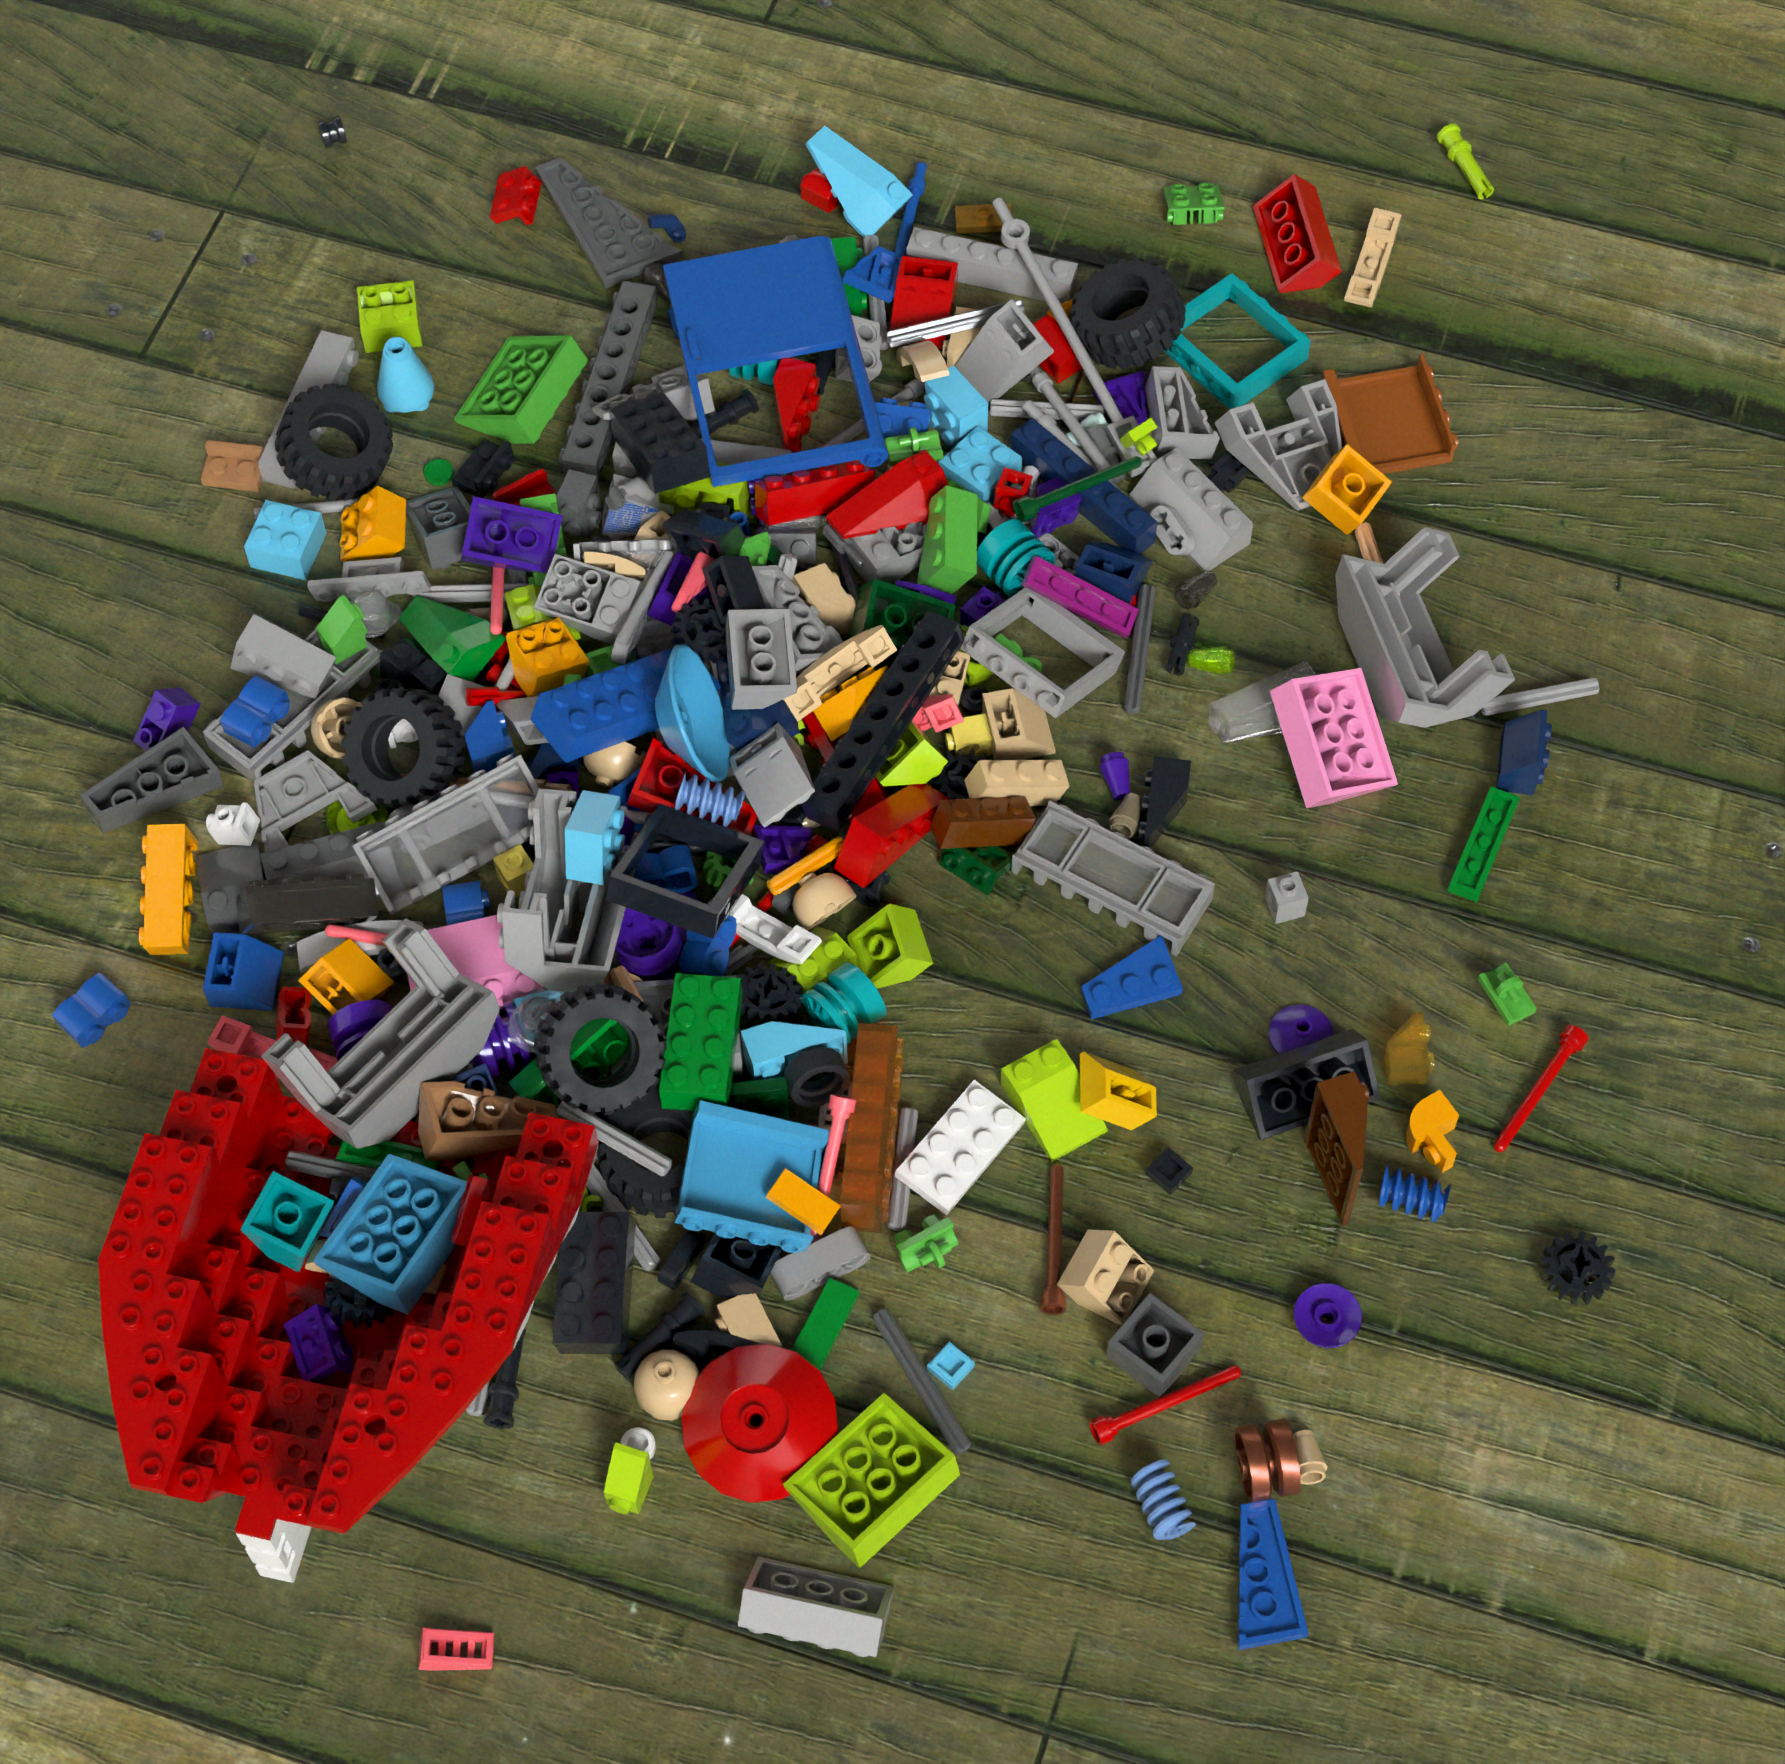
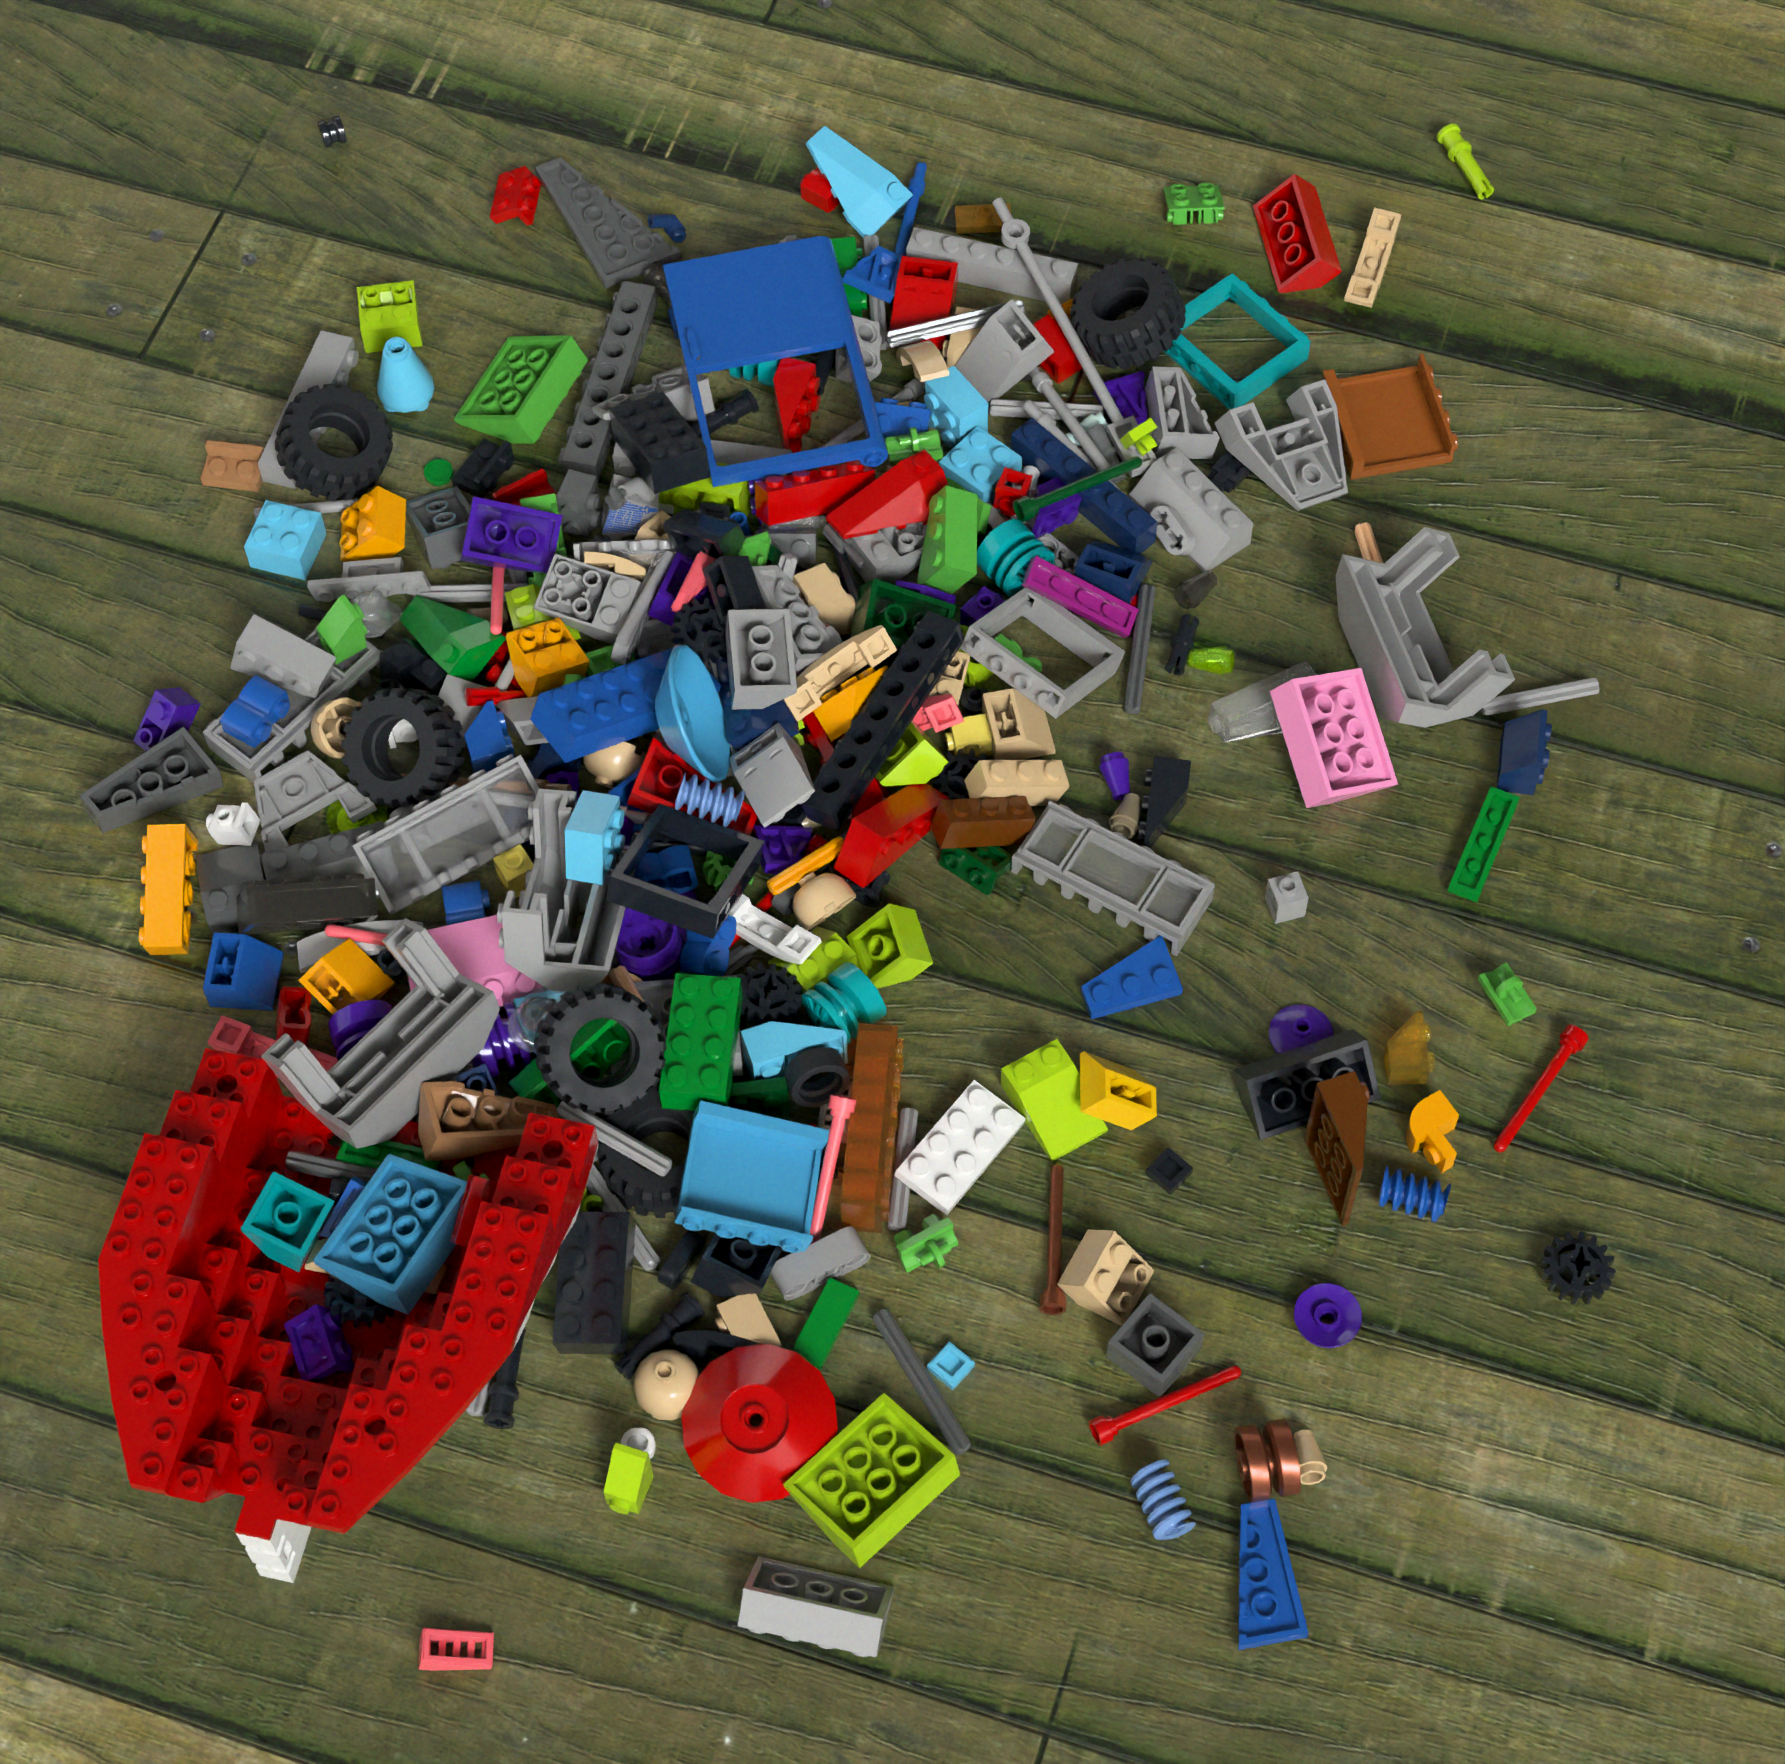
blue brick [52,972,131,1048] -> none
light orange tile [765,1168,841,1235] -> none
light orange brick [1302,444,1392,535] -> none

